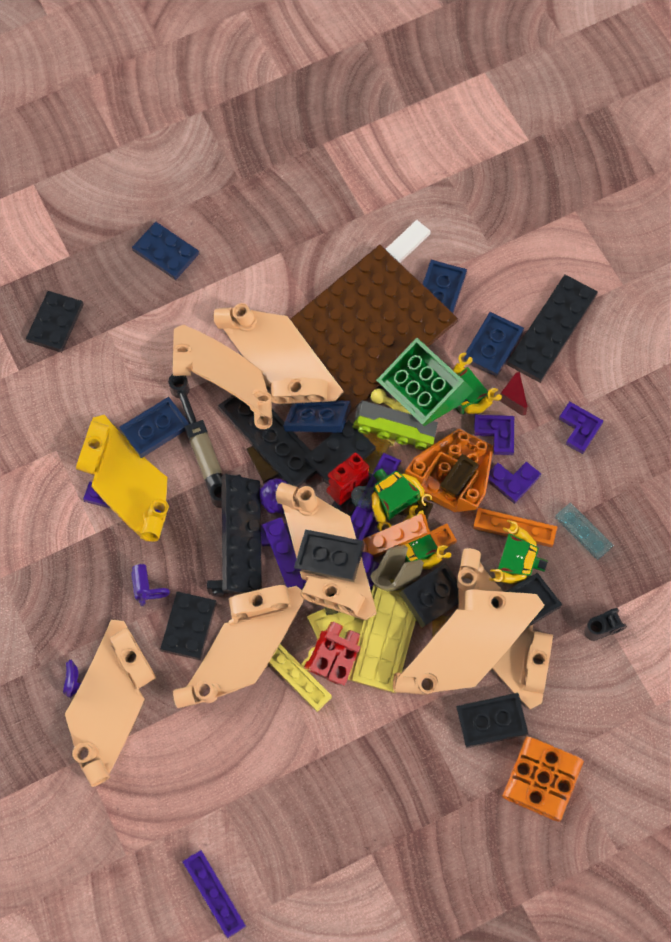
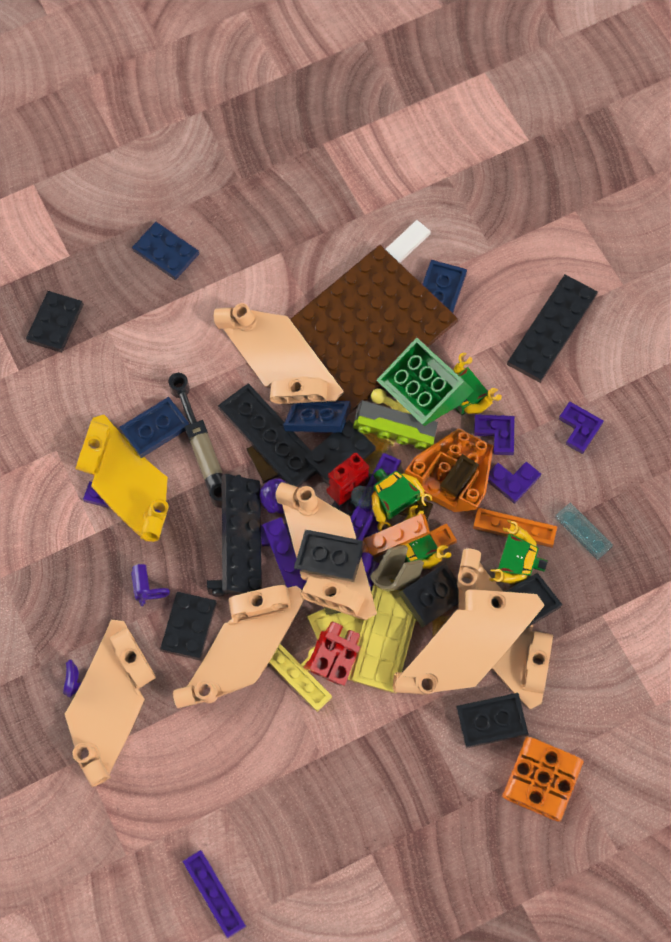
light nougat panel [173,325,272,429] -> none
dark blue plate [464,312,524,377] -> none
dark red slope [499,372,528,416] -> none
black piece [584,608,627,641] -> none

